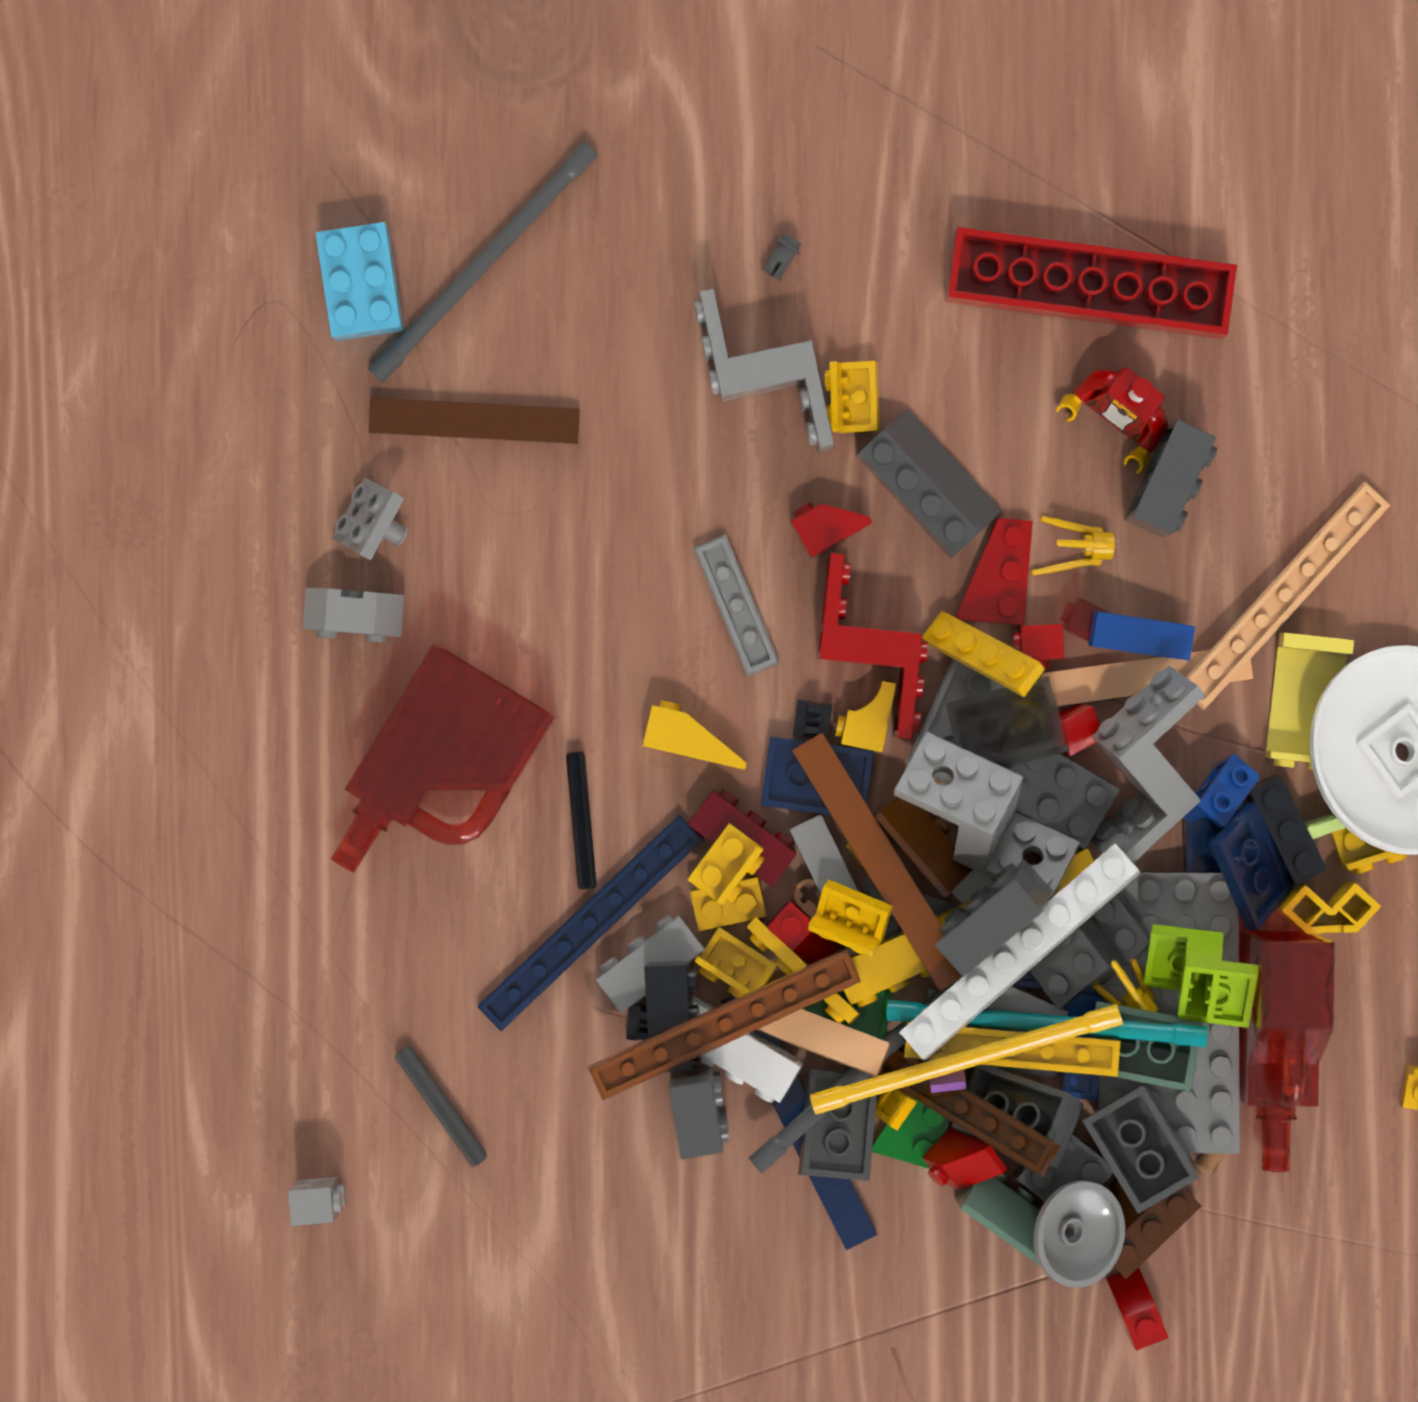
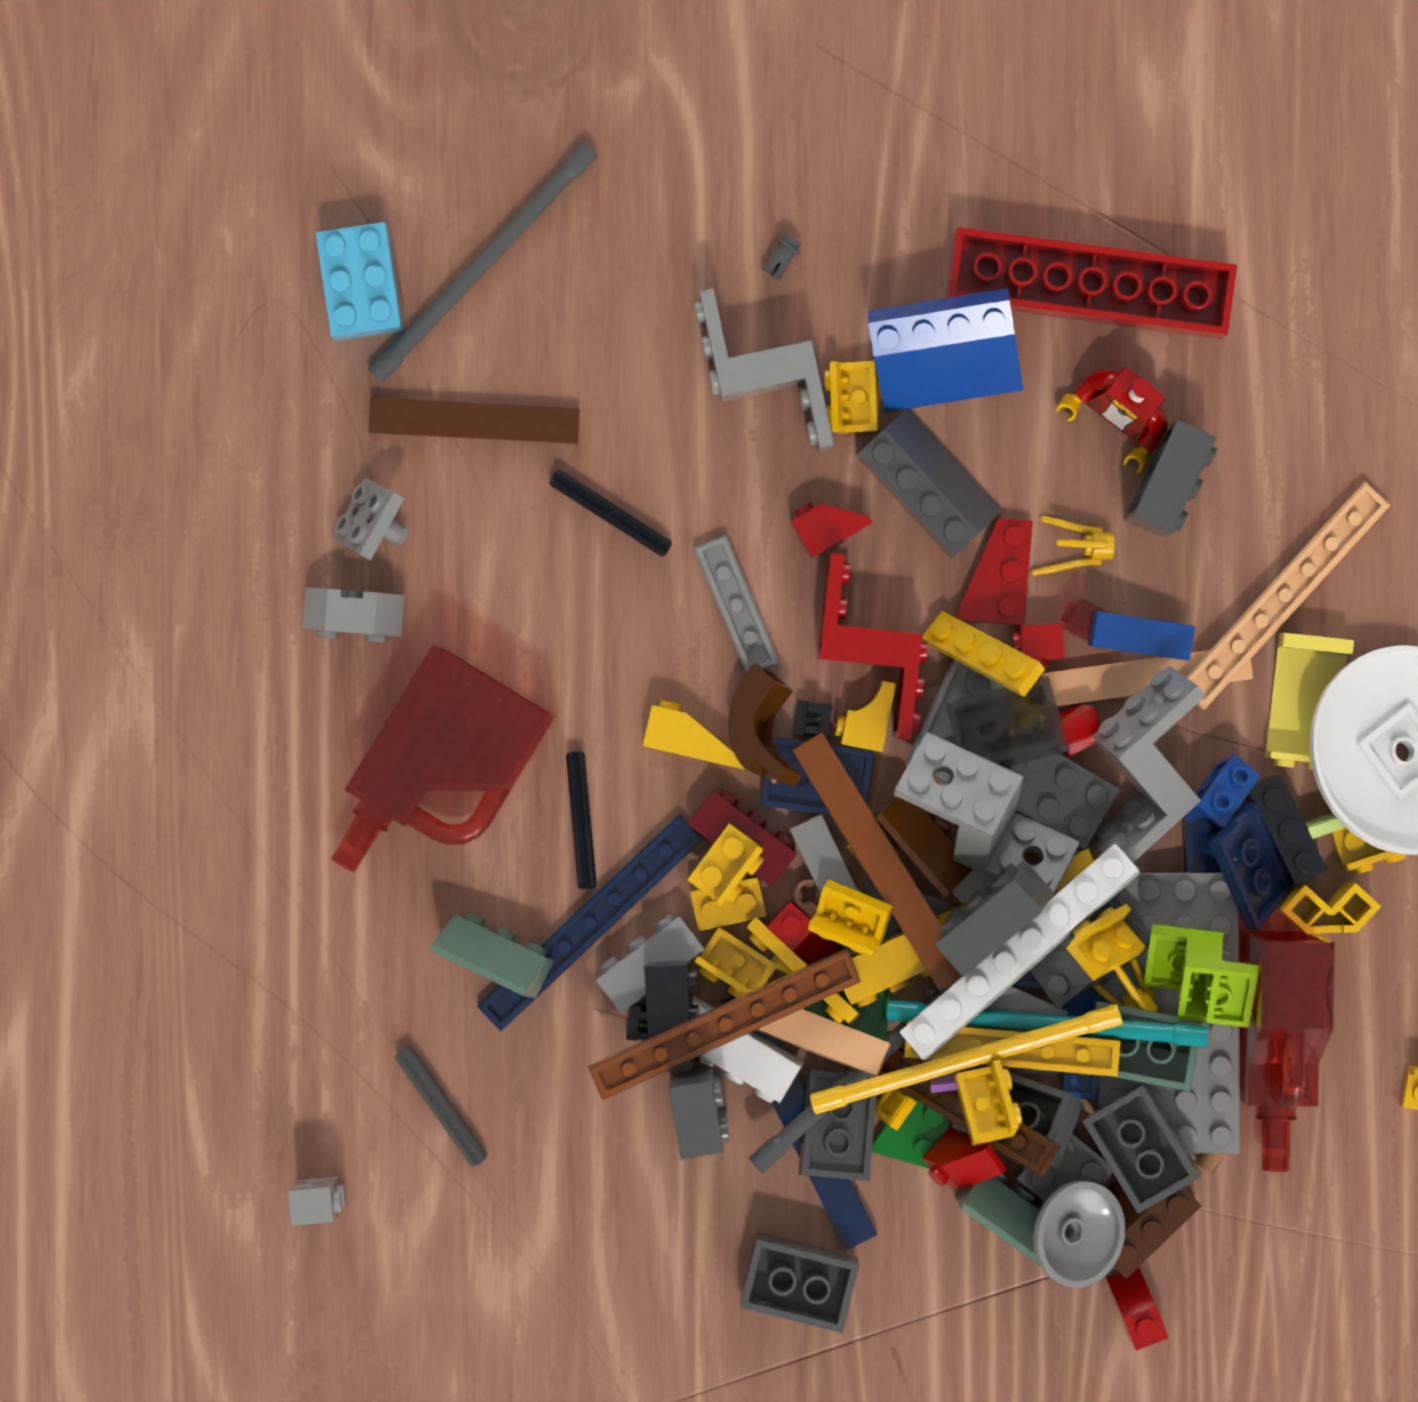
none -> sand green slope [429,912,554,998]
none -> black axle [549,470,672,557]
none -> reddish brown arch [728,663,802,787]
none -> dark grey brick [740,1232,859,1333]
none -> blue slope [868,288,1023,412]
none -> yellow bracket [954,1060,1022,1145]
none -> yellow bracket [1066,904,1146,981]

